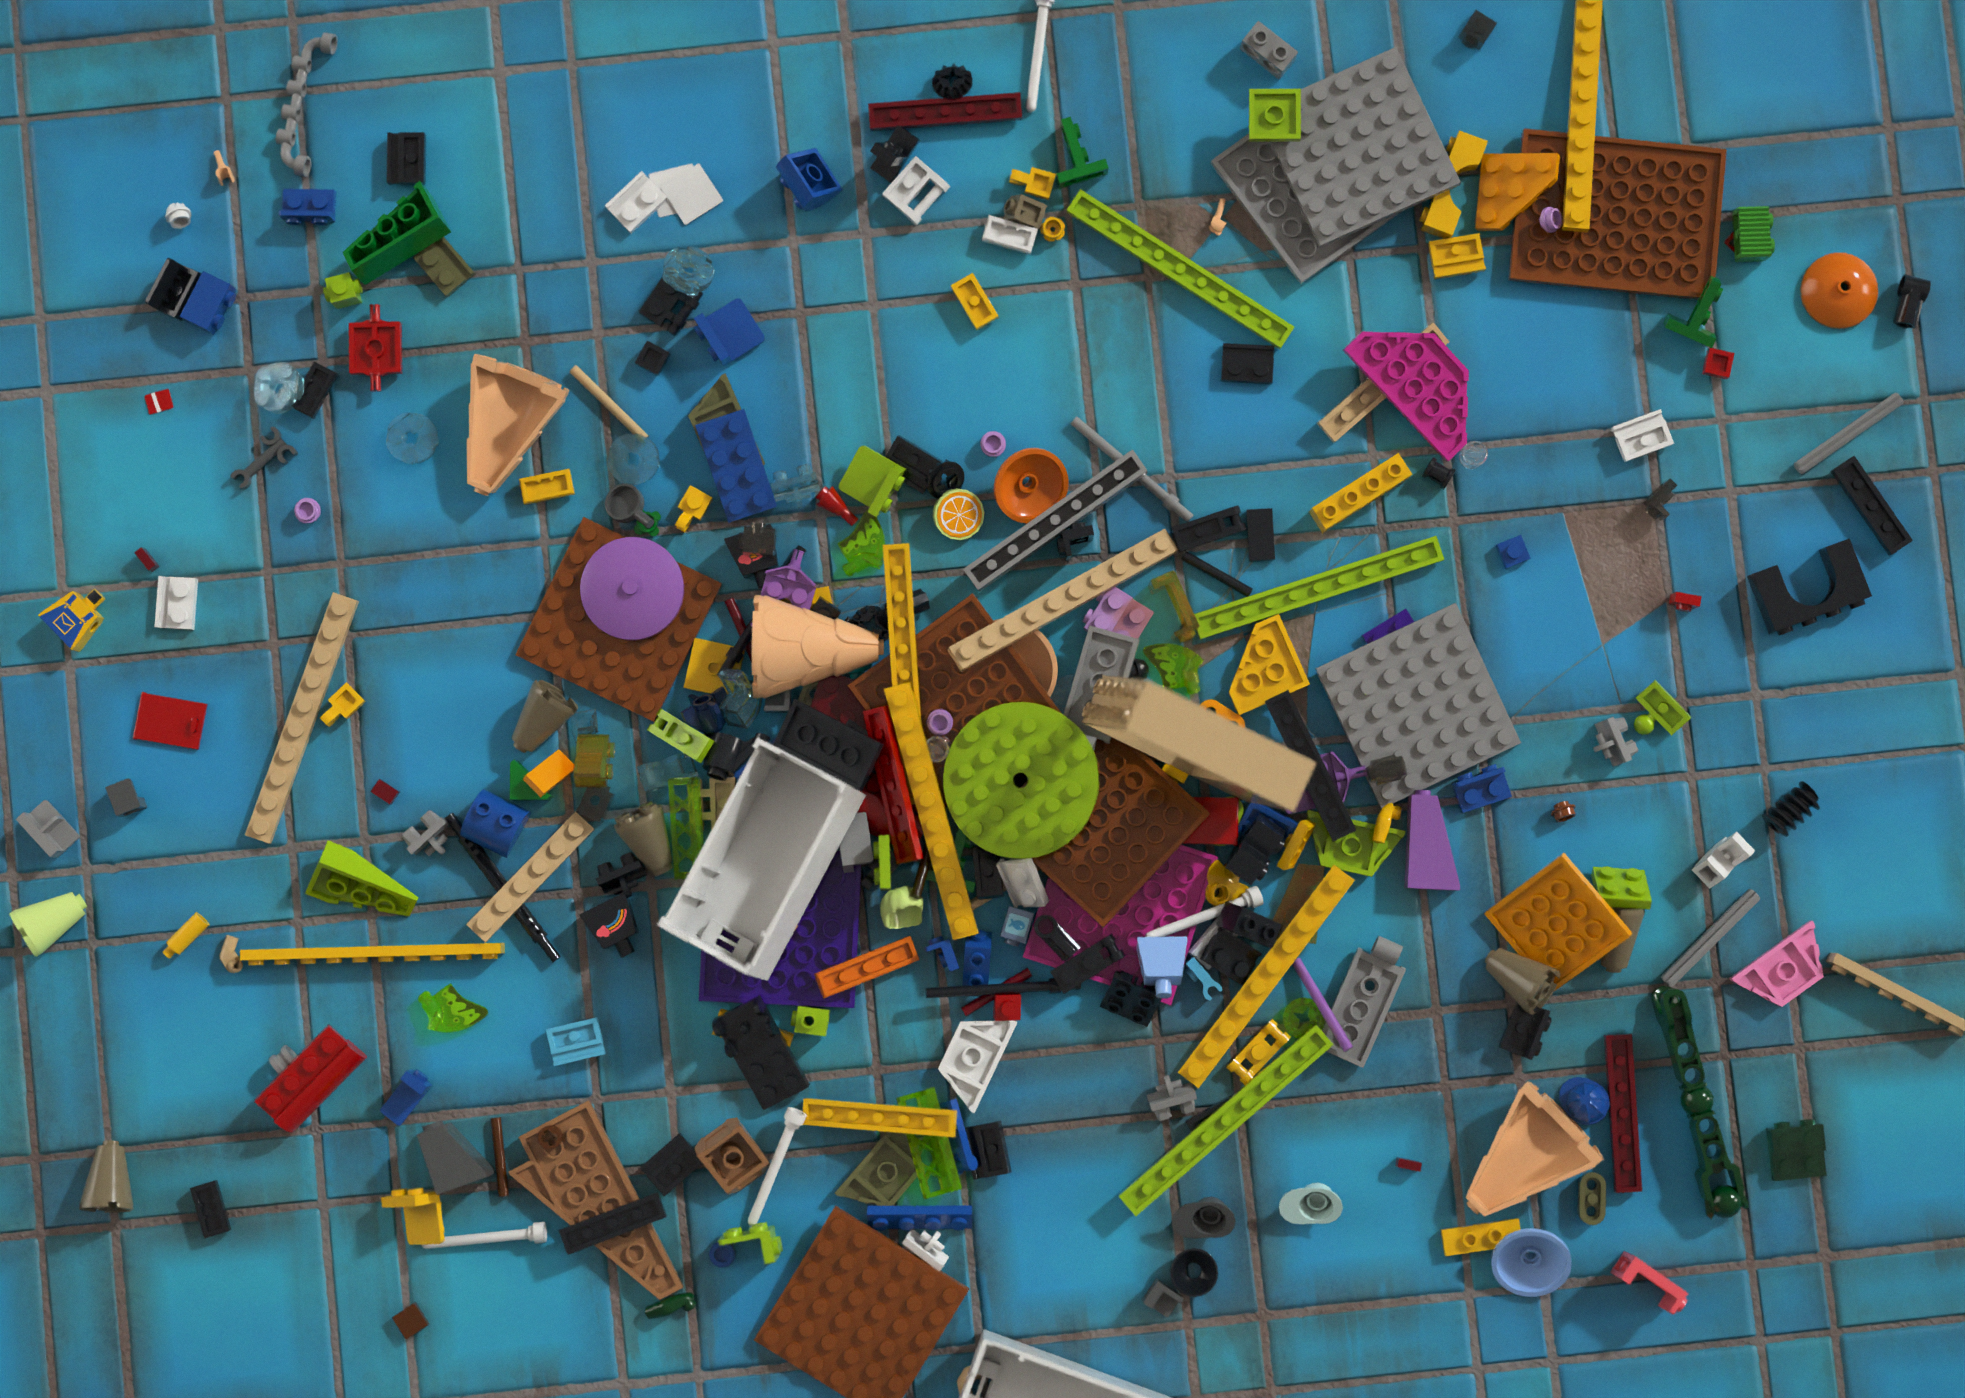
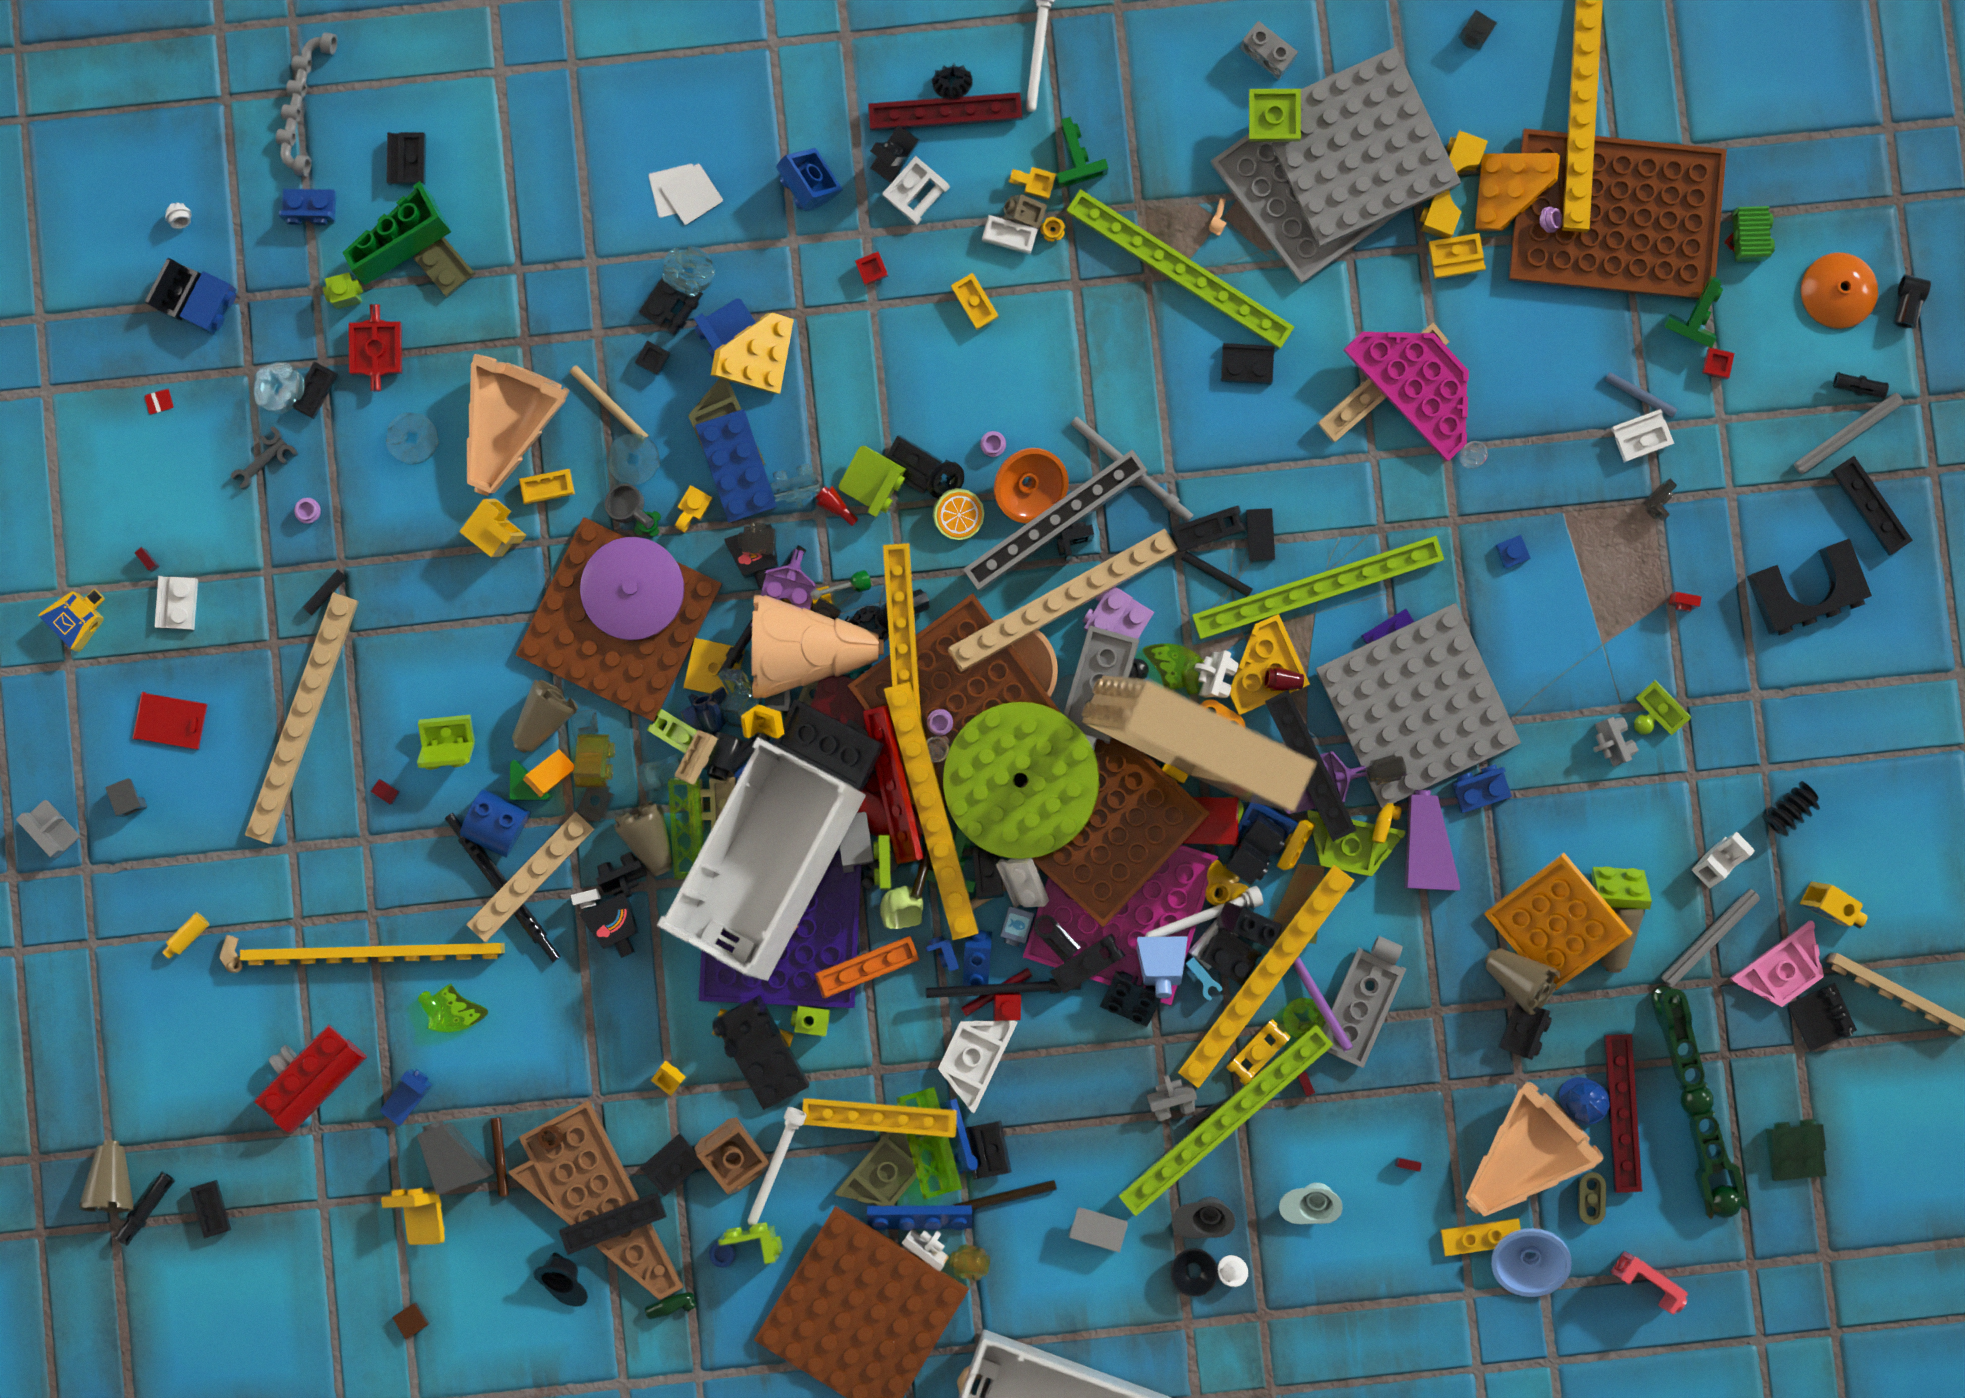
yellowish green cone [9,892,88,957] -> none
light nougat hand [214,150,235,186] -> none
lime wedge [305,840,418,916] -> none
yellow plate [320,682,366,727] -> none
light grey hips [402,810,449,856] -> none
white piece [422,1222,547,1249] -> none
medium azure plate [546,1017,606,1066] -> none
white plate [605,171,668,234] -> none
dark red bar [724,598,752,663] -> none
clear neon green arm [837,509,886,577] -> none
dark grey panel [1142,1278,1183,1317] -> none
clear yellow panel [1148,570,1200,643] -> none
yellow brick [1309,453,1412,533] -> none
black bush [1422,457,1455,490] -> none
dark orange plate [1551,801,1576,822] -> none
none -> black pin [114,1171,175,1246]
none -> black piece [303,569,347,615]
none -> lime bracket [417,715,475,770]
none -> yellow plate [459,499,527,557]
none -> black piece [533,1252,588,1307]
none -> white plate [571,889,601,909]
none -> yellow plate [651,1061,686,1096]
none -> tan plate [674,730,718,785]
none -> yellow plate [711,313,794,394]
none -> yellow bracket [741,704,784,739]
none -> hinge [811,570,871,600]
none -> red plate [855,251,888,286]
none -> clear yellow head [950,1244,990,1281]
none -> dark brown bar [953,1180,1057,1210]
none -> light grey panel [1069,1207,1128,1252]
none -> white hips [1194,650,1239,698]
none -> white hat [1217,1255,1248,1287]
none -> dark red cone [1264,666,1304,691]
none -> dark red piece [1297,1071,1315,1097]
none -> sand blue bar [1605,372,1677,418]
none -> black hinge [1788,983,1857,1052]
none -> yellow torso [1799,881,1868,929]
none -> black pin [1833,372,1889,399]

